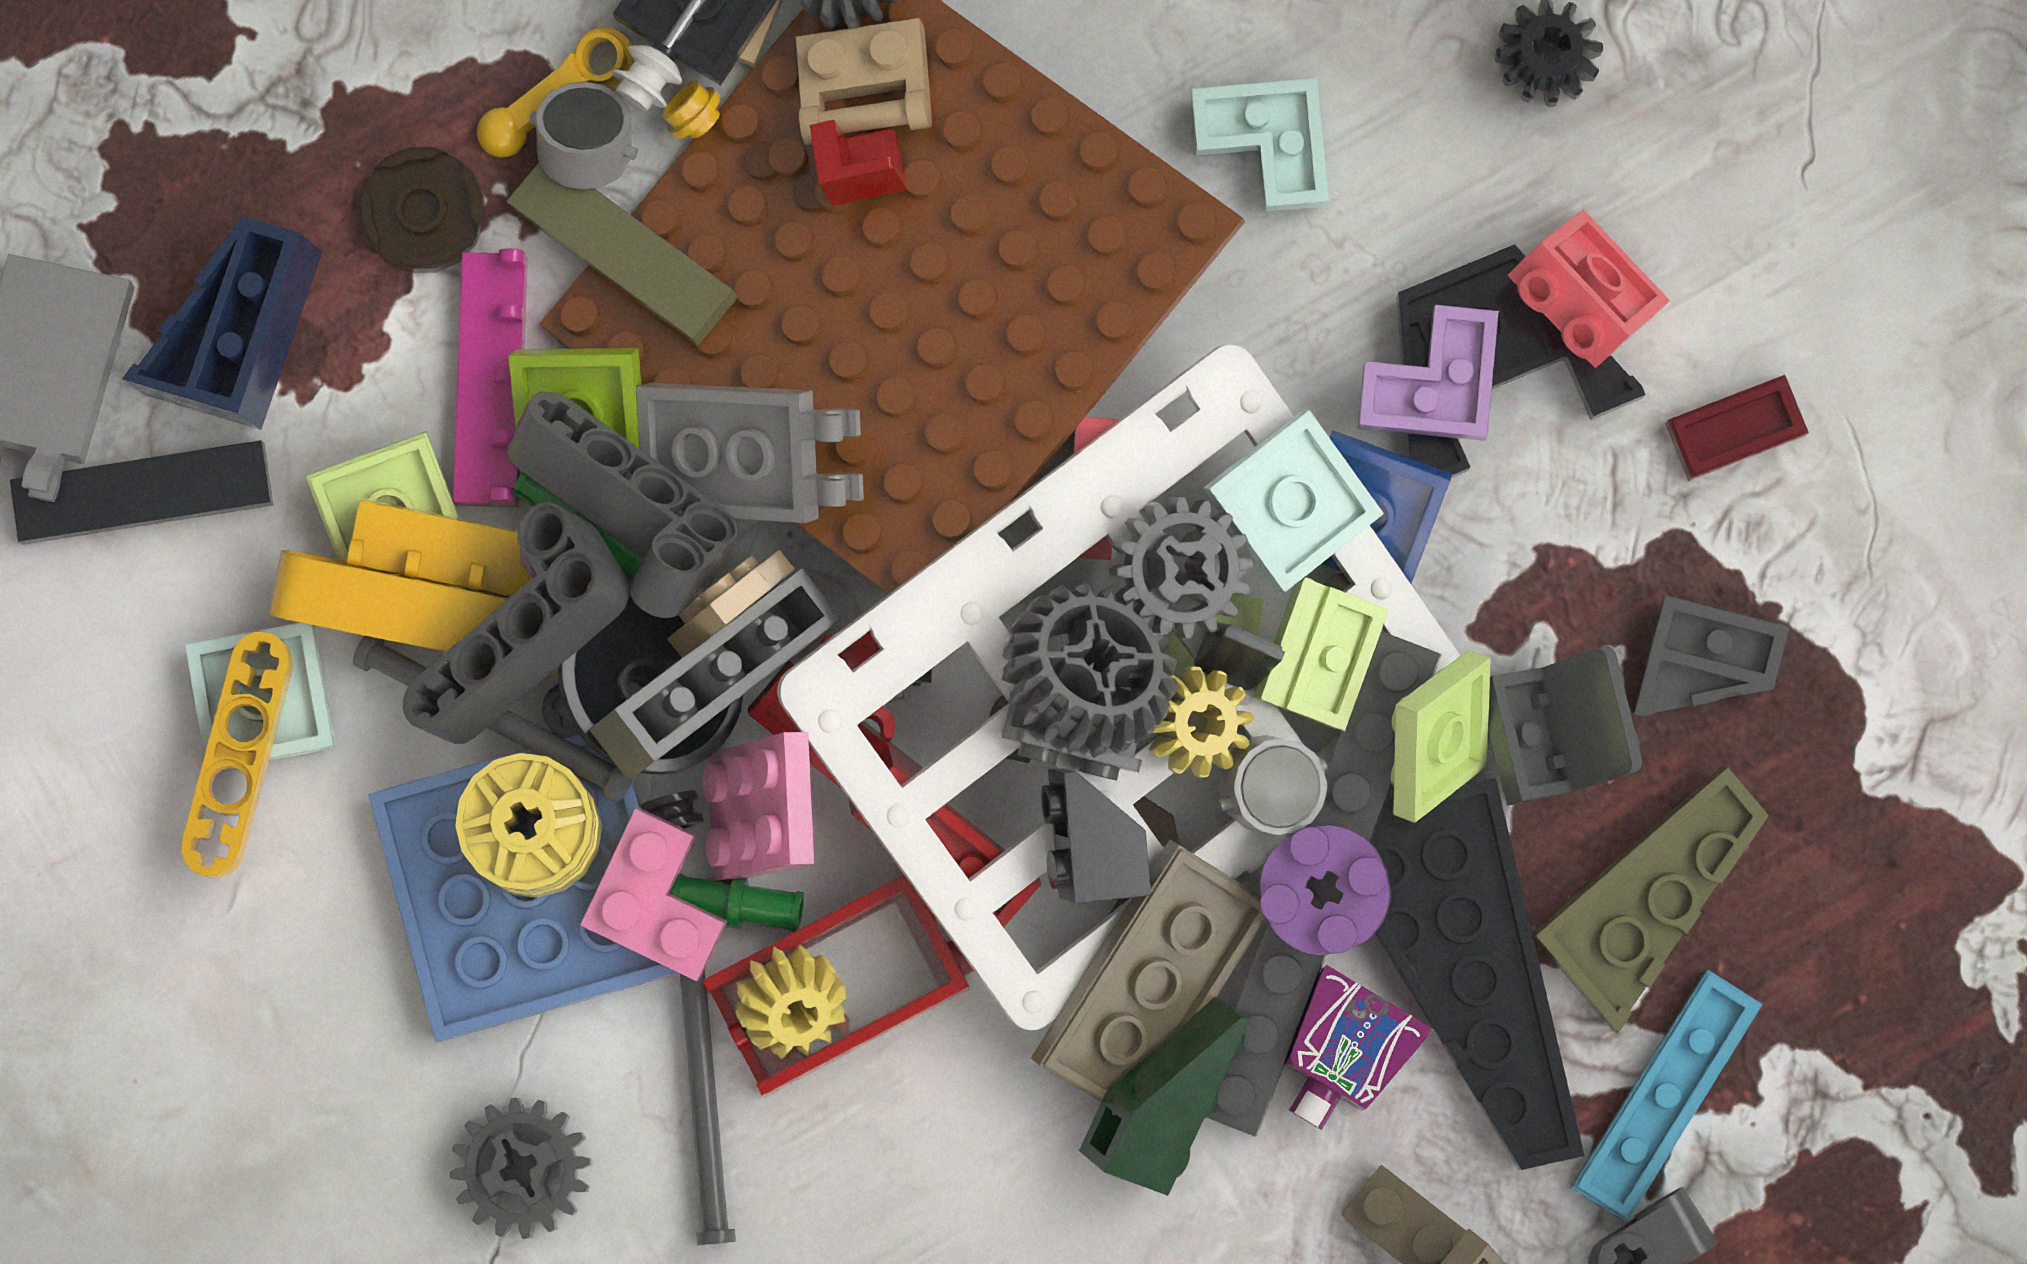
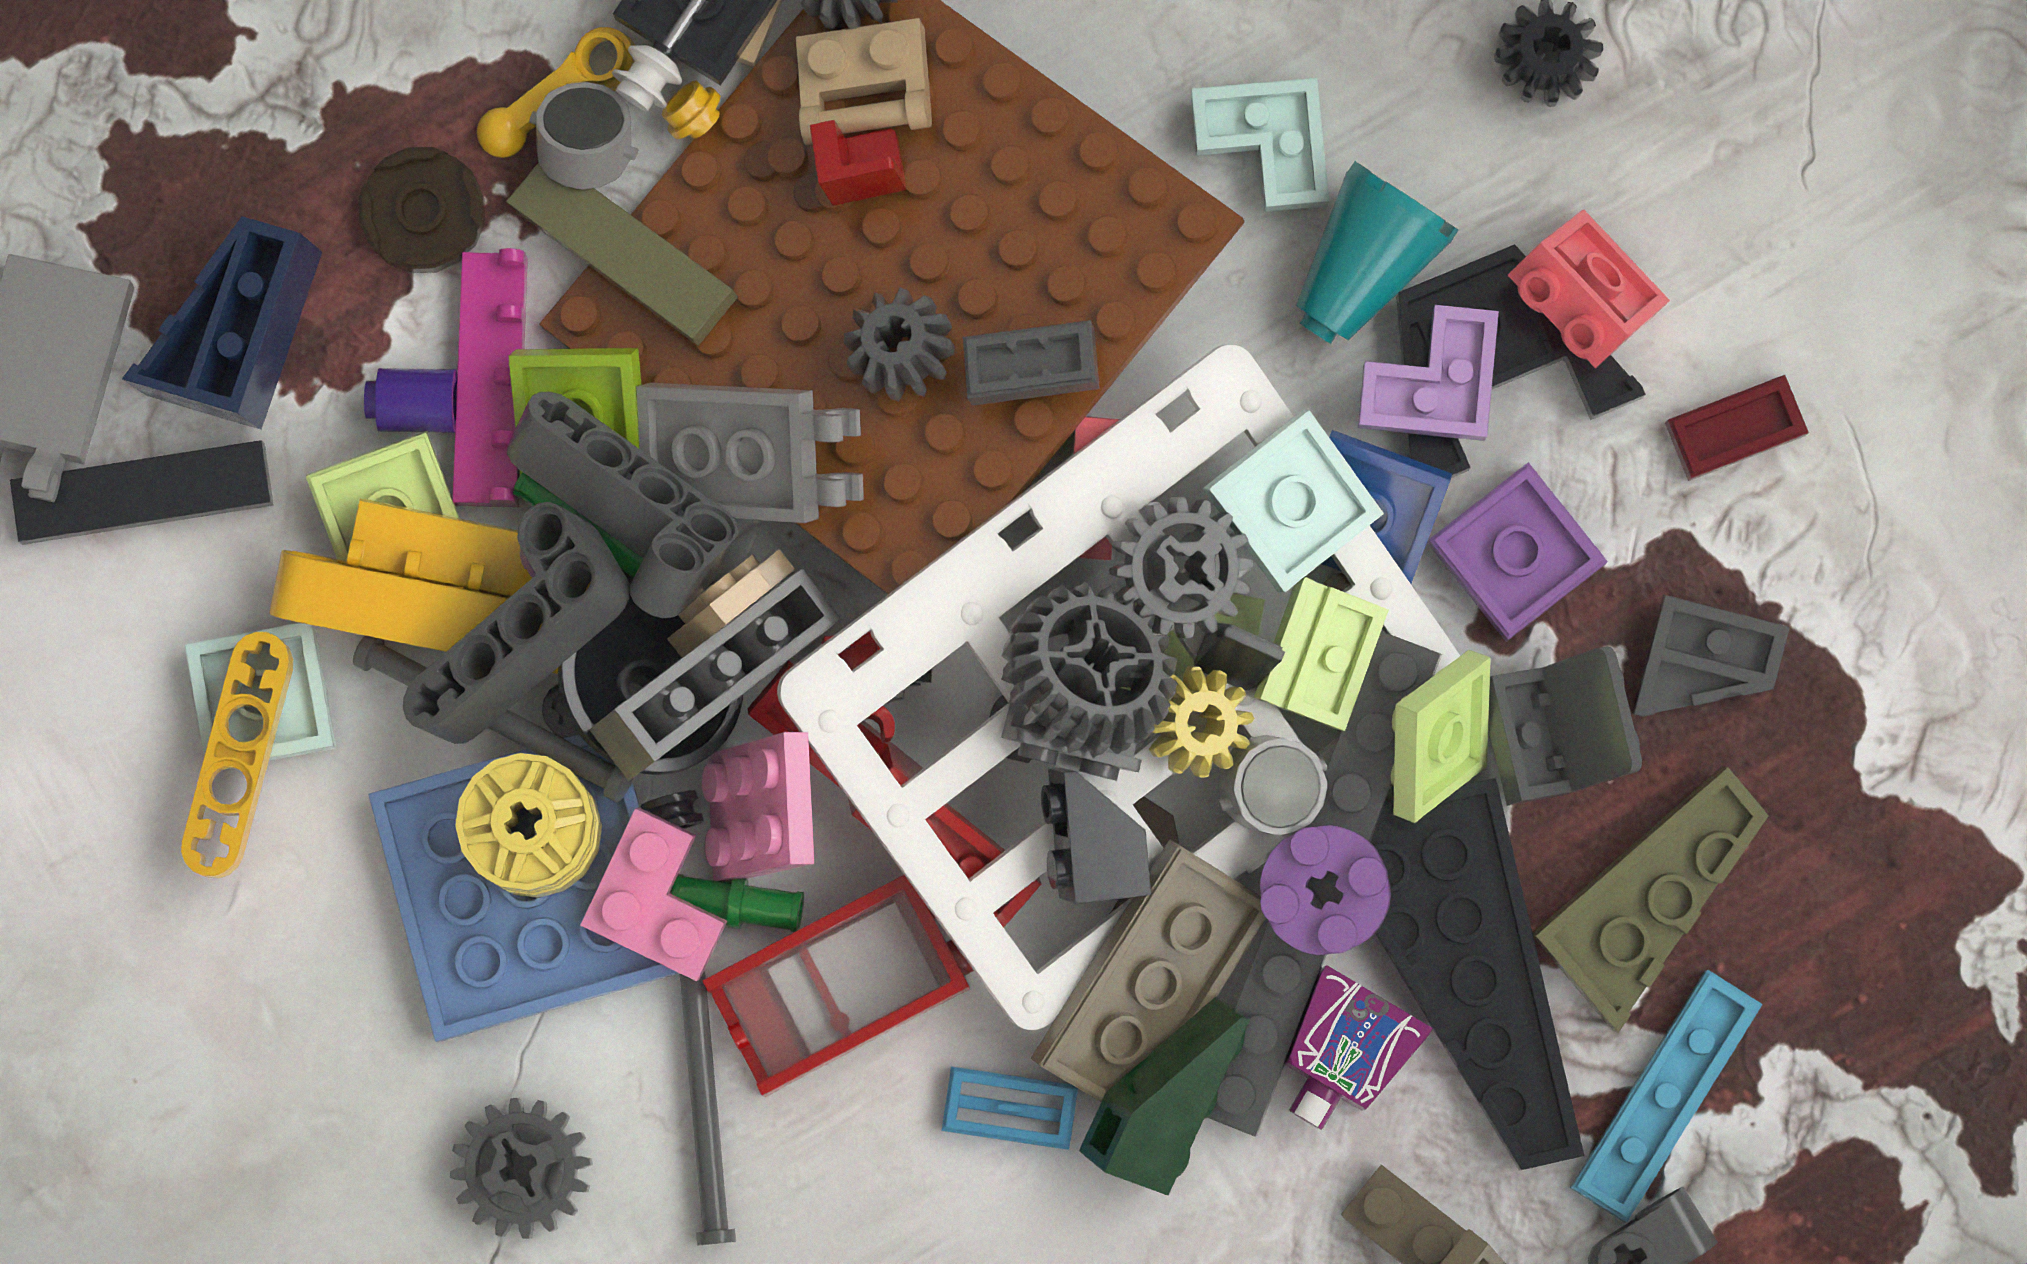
light yellow gear [735,944,847,1059] -> none
none -> dark purple brick [364,368,457,433]
none -> dark grey gear [844,287,955,402]
none -> dark azure tile [941,1067,1078,1150]
none -> dark grey plate [963,320,1099,405]
none -> teal cone [1296,161,1459,344]
none -> medium lavender plate [1427,462,1608,642]

